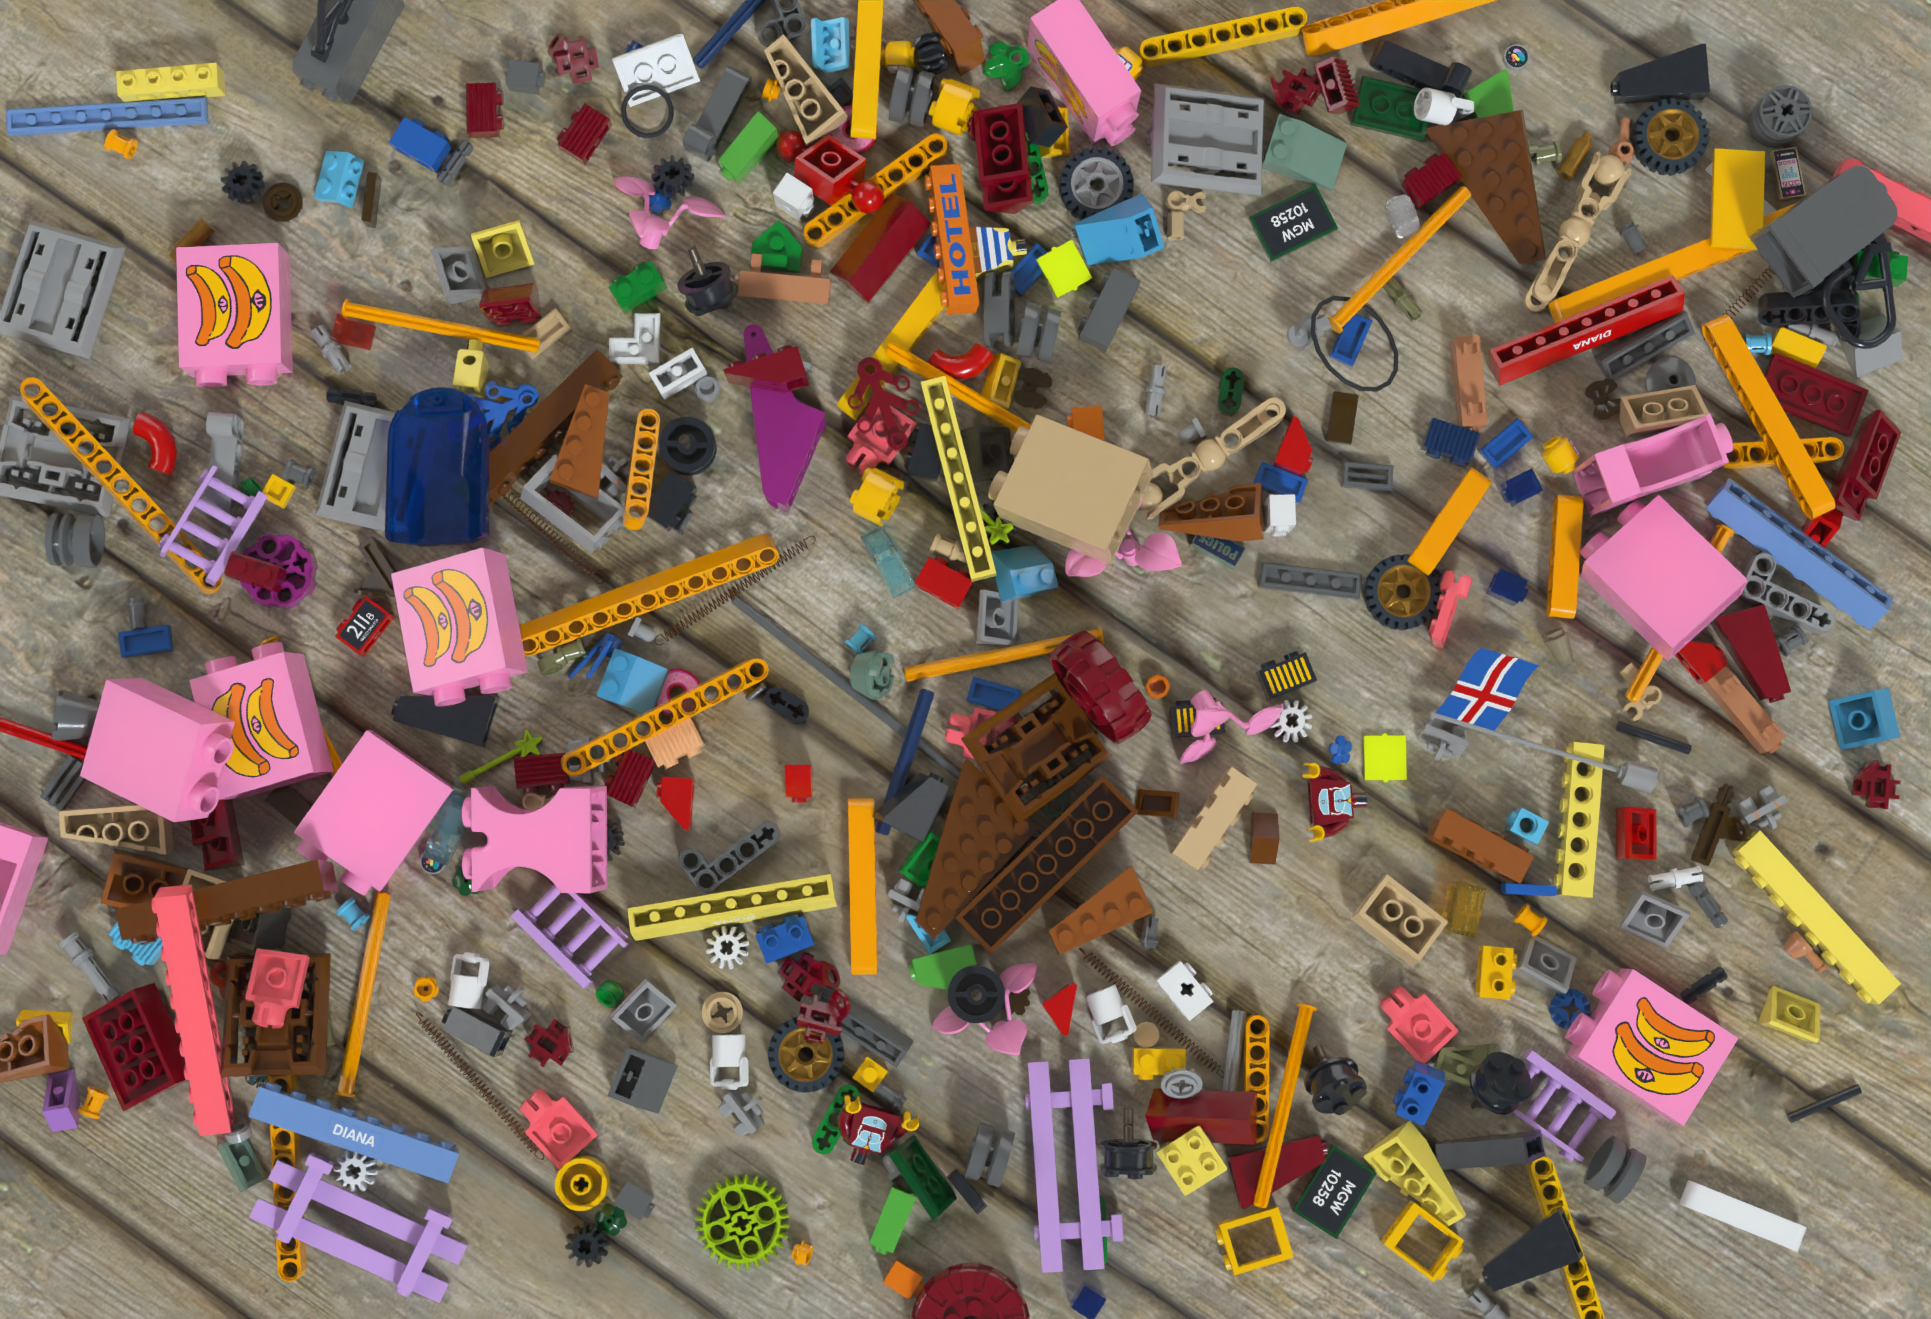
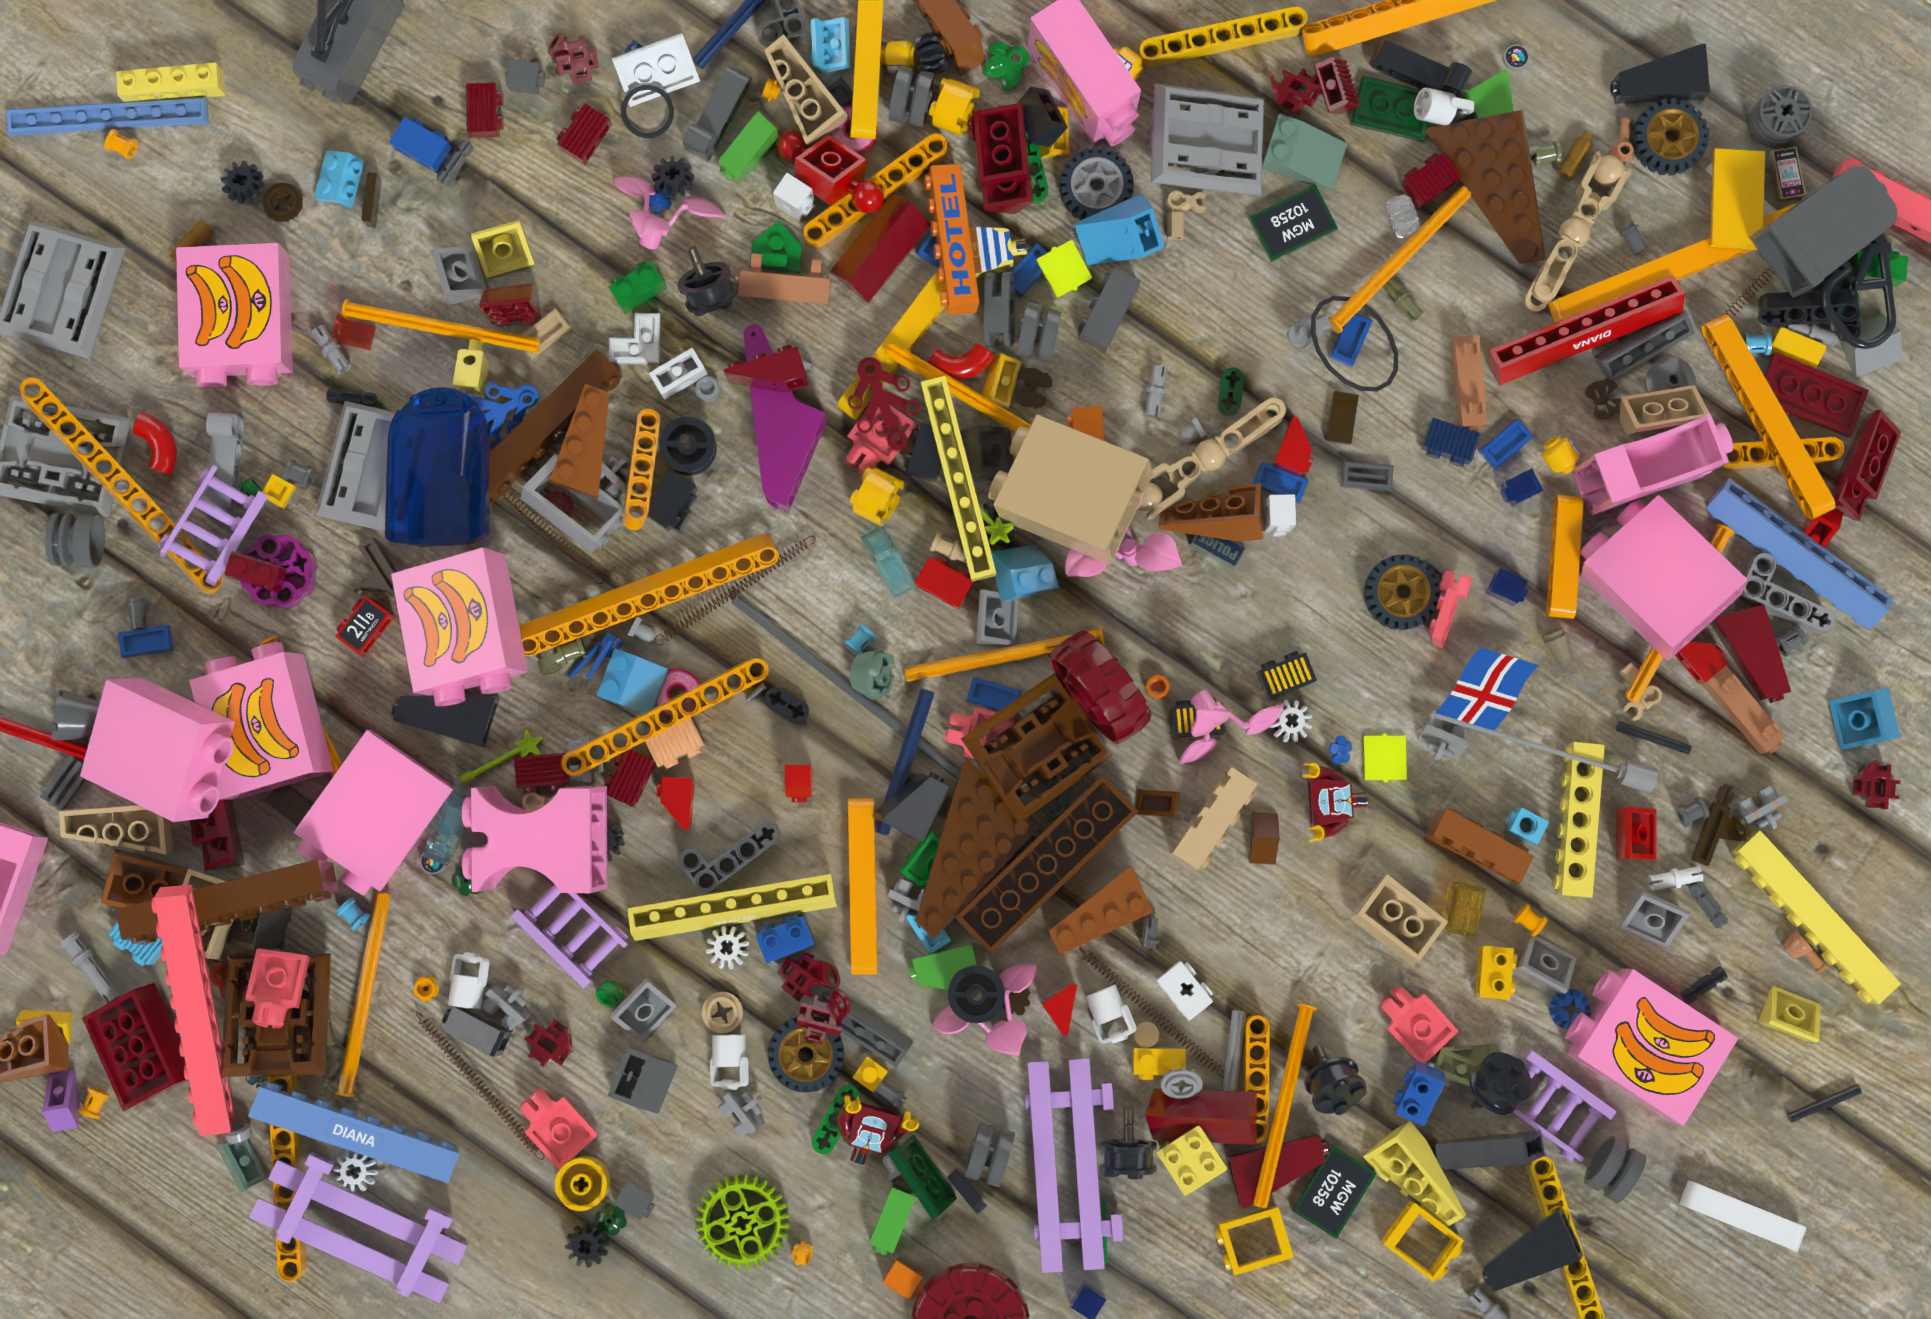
dark grey tile [1259,562,1362,600] -> none
light orange beam [1407,467,1492,575] -> none
blue tile [1501,883,1557,896] -> none

